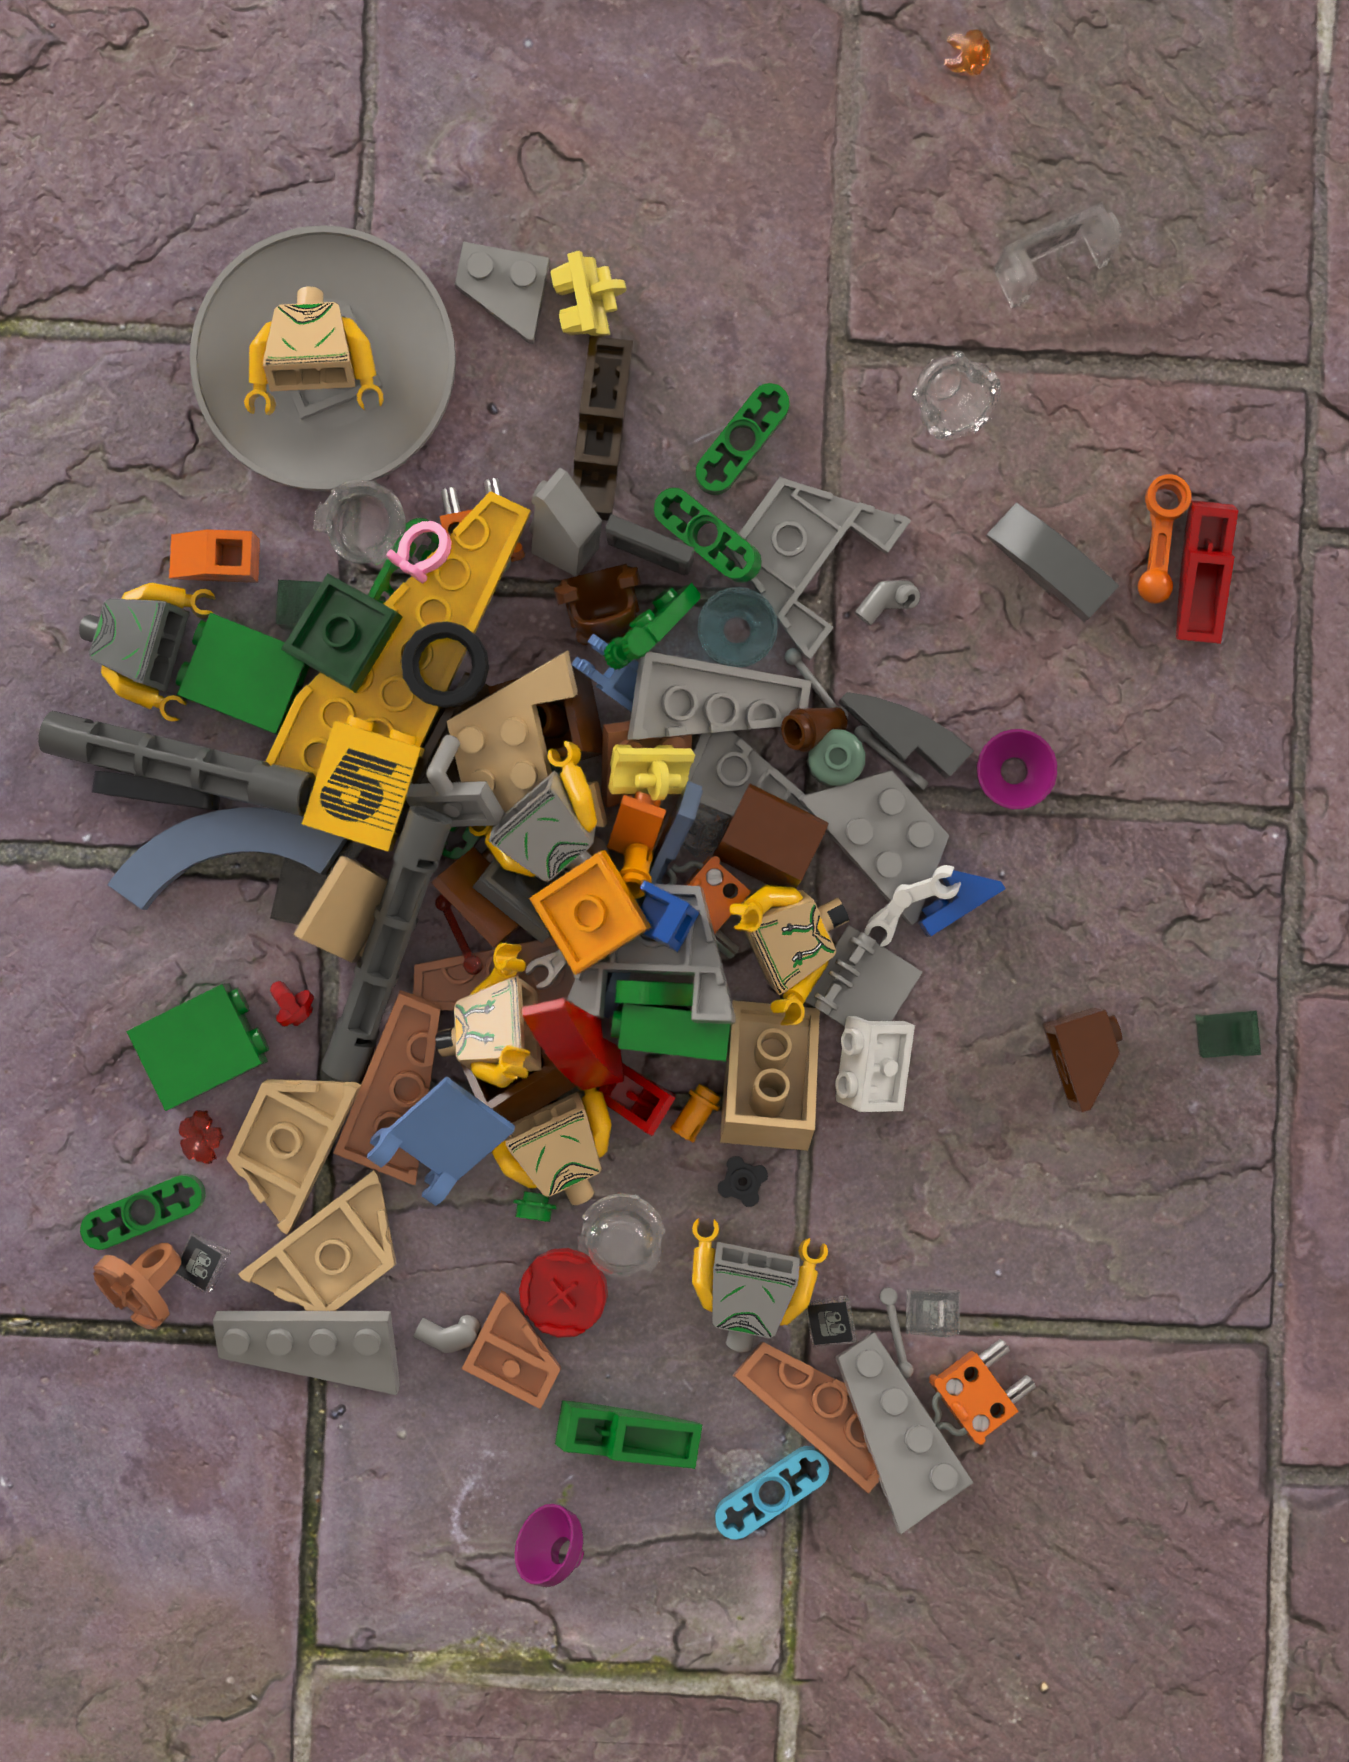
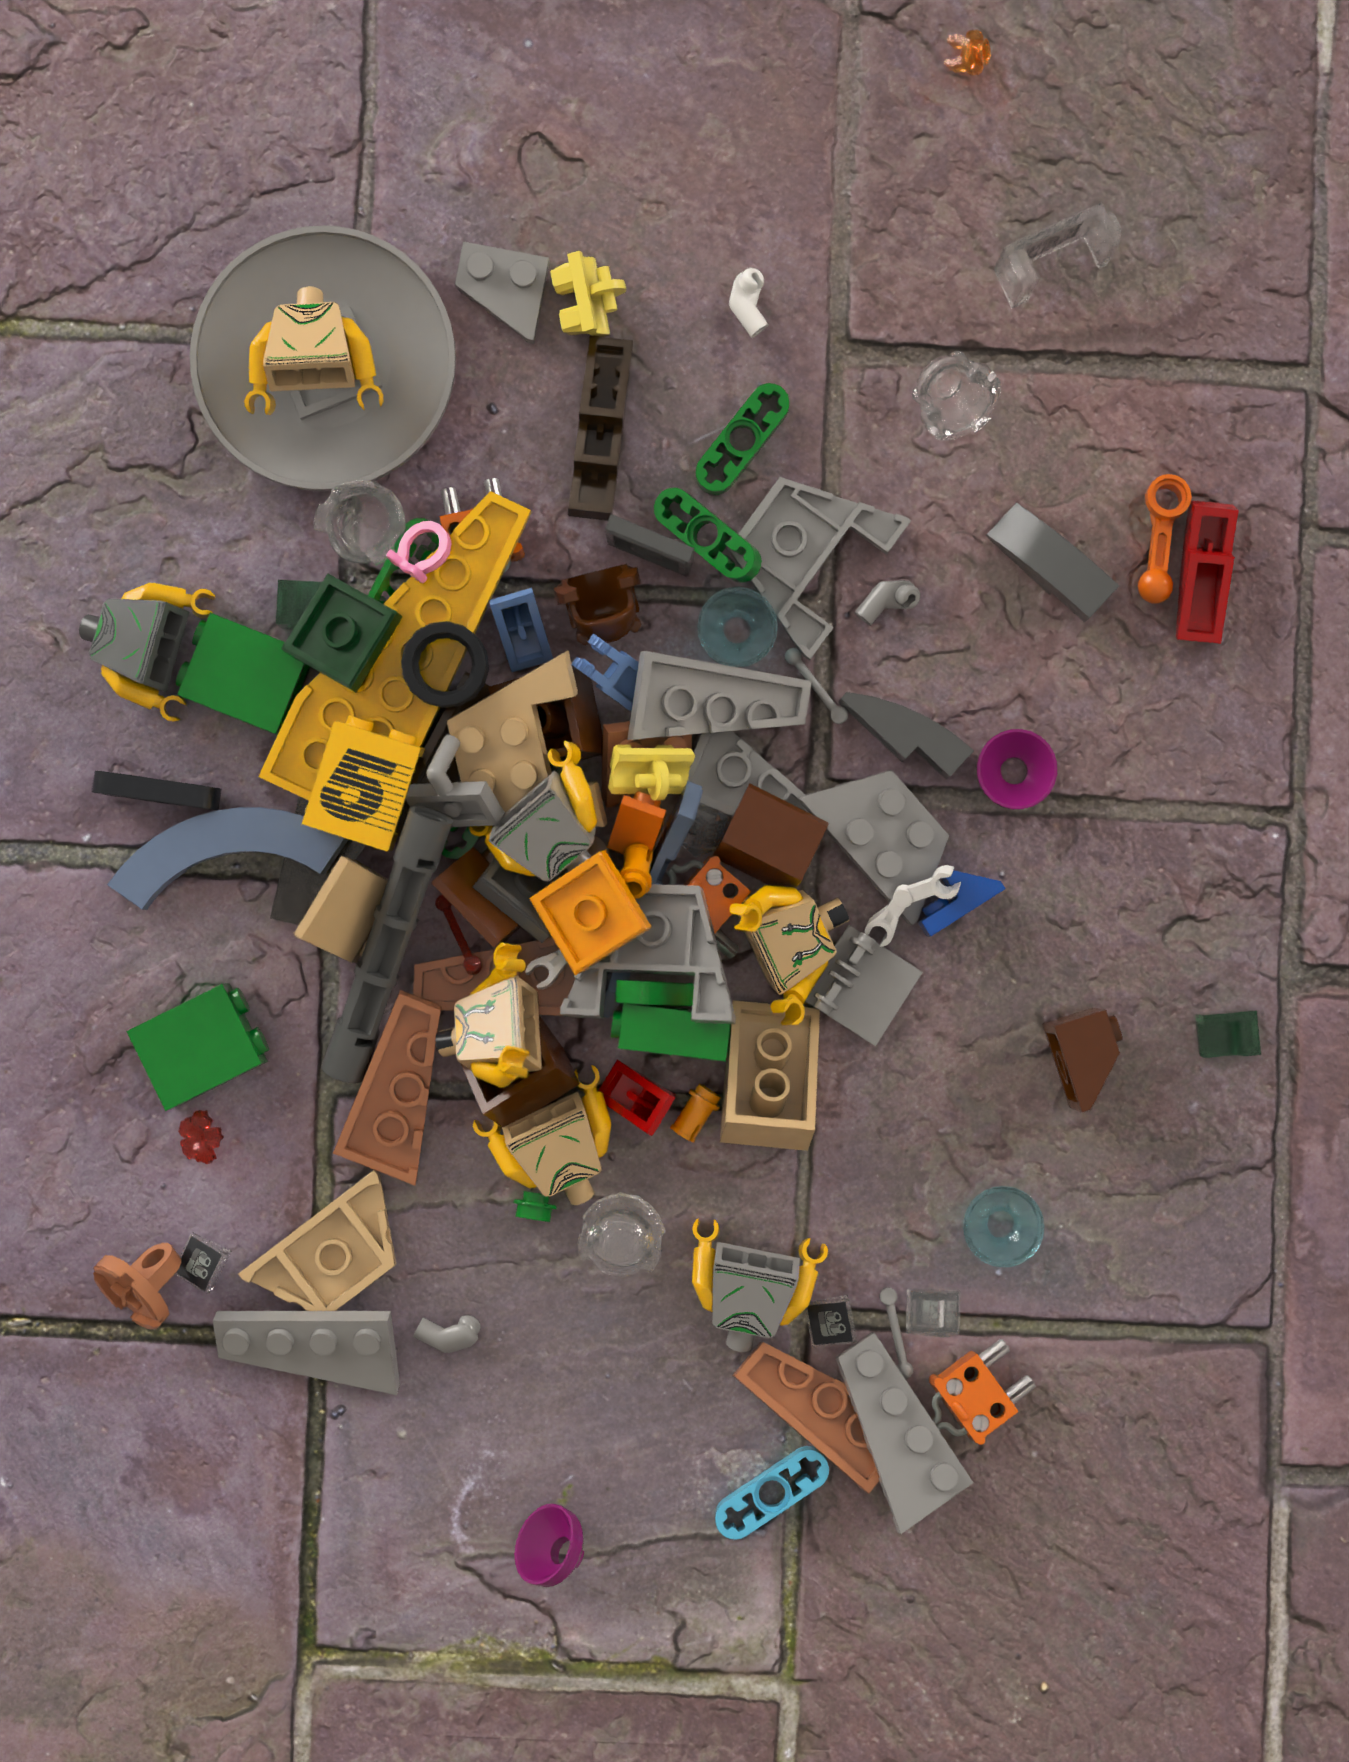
dark grey piece [38,711,316,816] -> none
green beam [80,1174,206,1250] -> none
orange slope [169,529,260,583] -> none
tan wing [226,1079,362,1235] -> none
red plate [270,981,314,1027] -> none
medium blue flag [367,1076,515,1206] -> none
nougat wing [462,1290,561,1409] -> none
red tile [519,1248,608,1338] -> none
red slope [522,998,624,1090] -> none
light grey slope [529,468,602,576] -> none
green slope [555,1400,703,1469] -> none
green hinge [603,583,701,670] -> none
blue panel [640,880,699,952] -> none
black plate [718,1156,768,1207] -> none
reddish brown cone [781,707,848,752] -> none
sand green head [807,729,866,787] -> none
white bracket [835,1016,915,1112] -> none
light grey hinge [854,725,929,790] -> none
none -> medium blue slope [489,588,553,672]
none -> white arm [729,268,769,338]
none -> clear light blue piece [963,1186,1045,1268]

